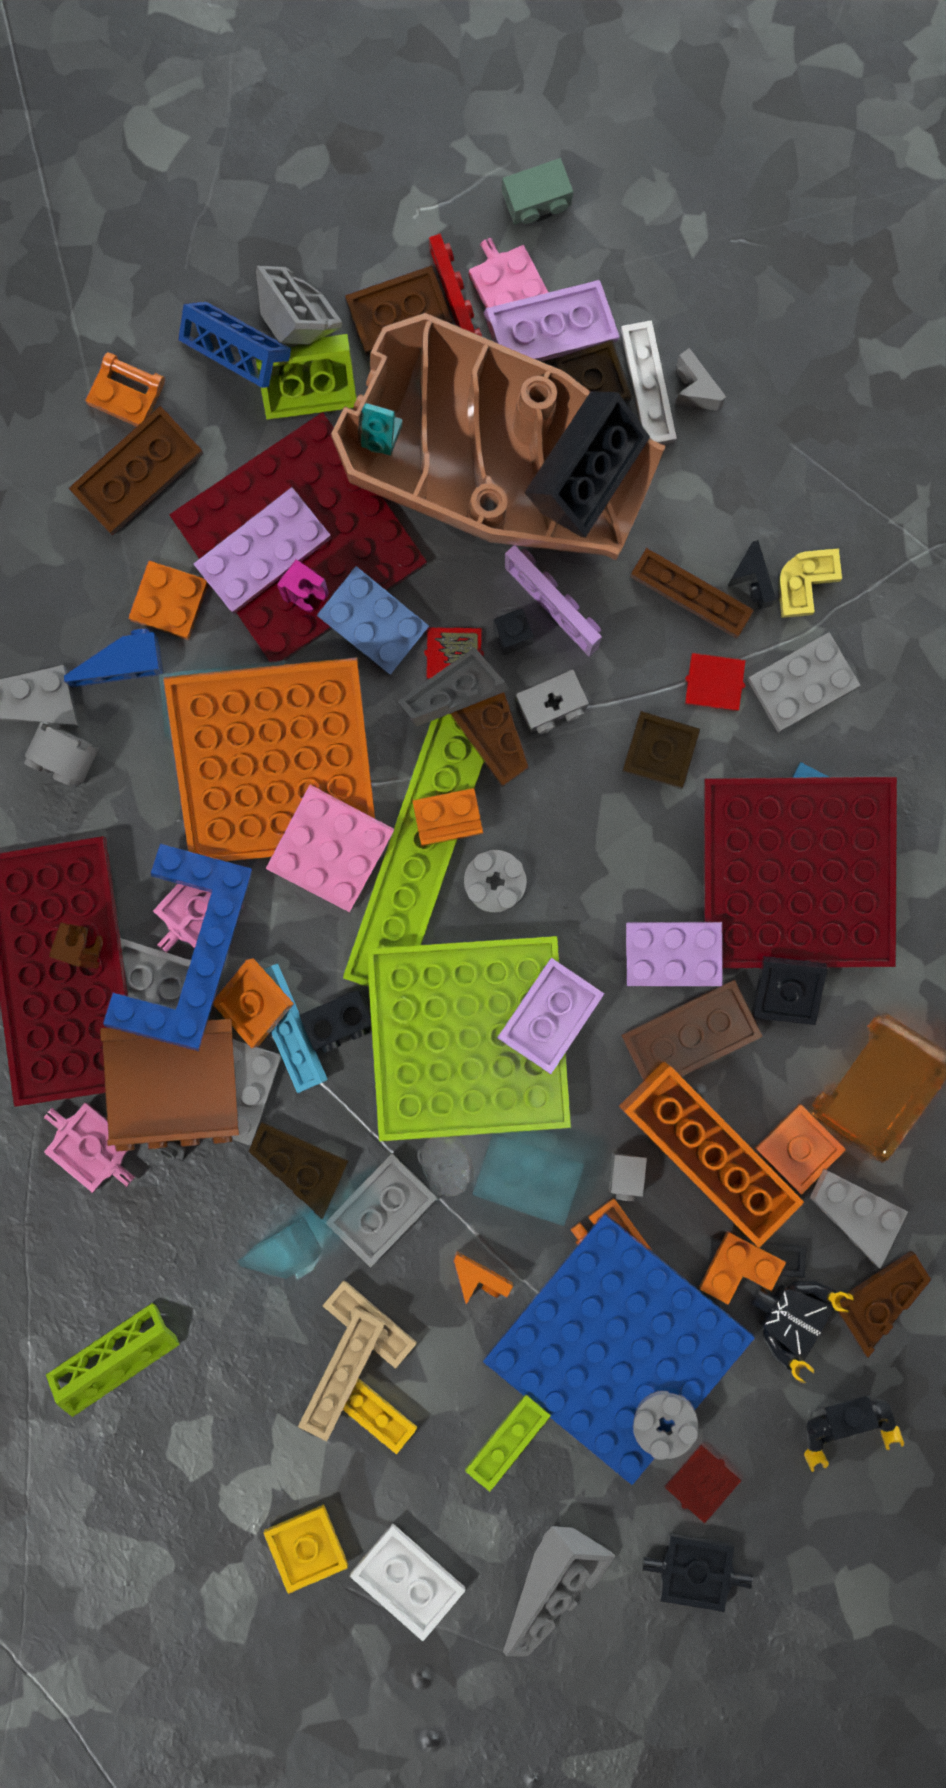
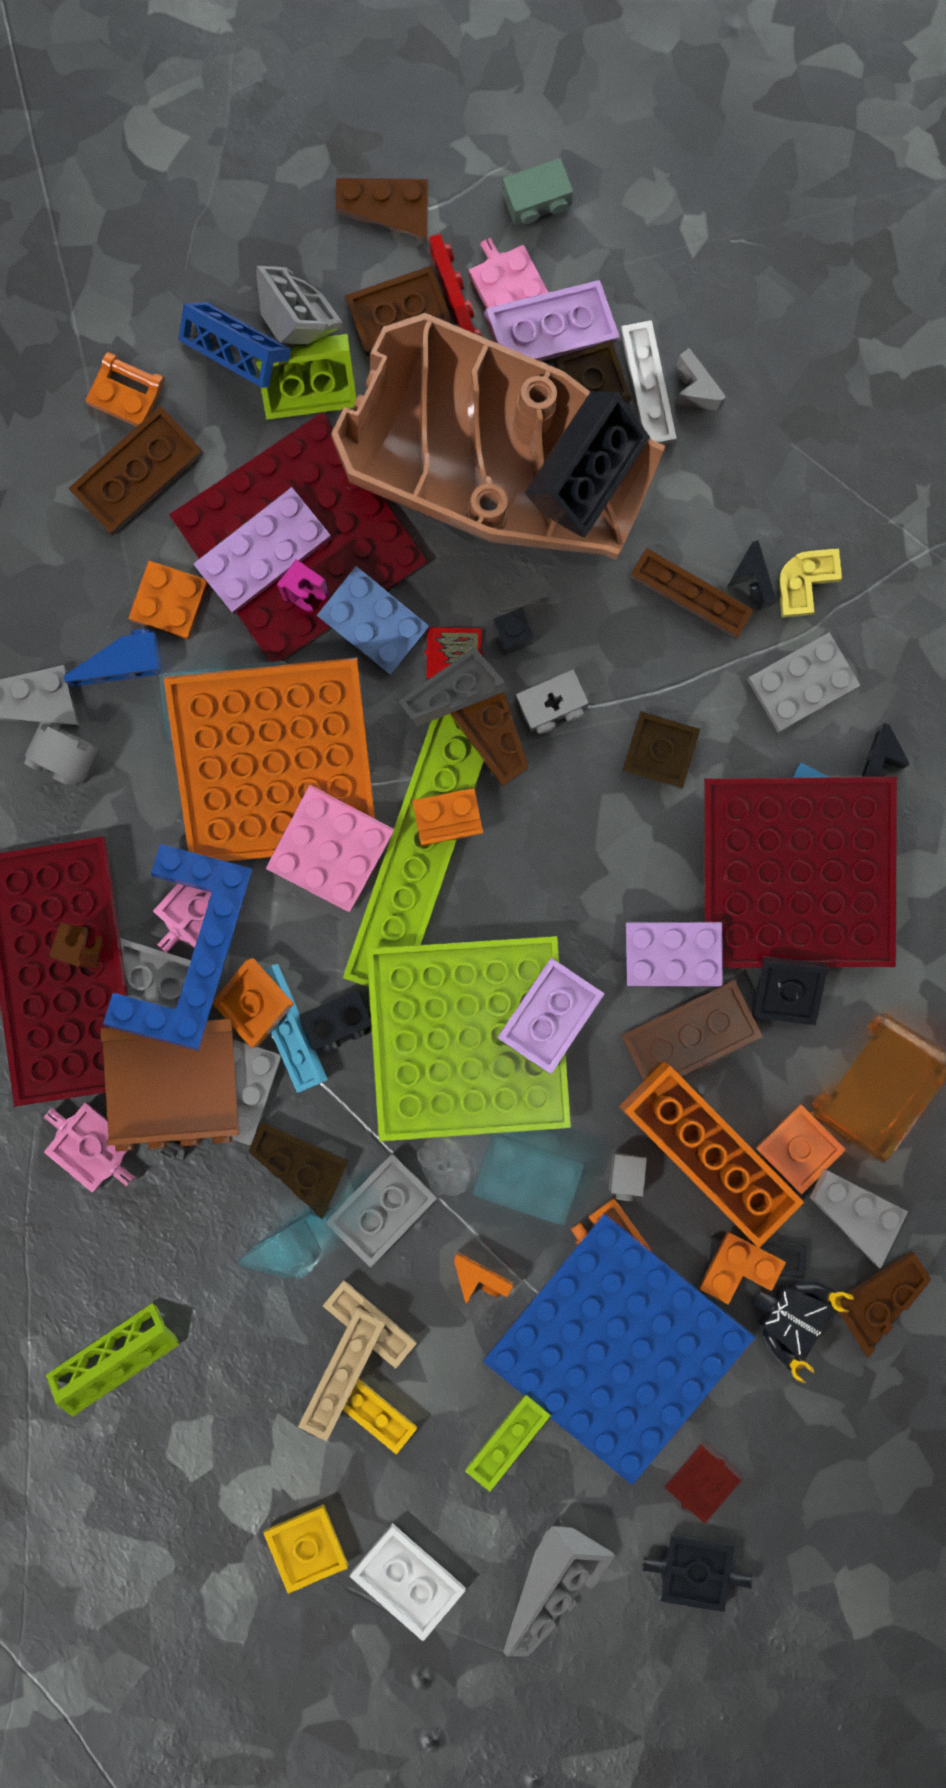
teal bracket [361,403,403,456] -> none
light grey plate [464,850,527,913] -> none
lavender plate [505,545,602,657] -> none
light grey plate [633,1391,698,1460] -> none
red piece [685,653,746,711] -> none
black torso [804,1395,904,1472] -> none
none -> reddish brown wing [336,178,428,243]
none -> black slope [861,723,909,777]

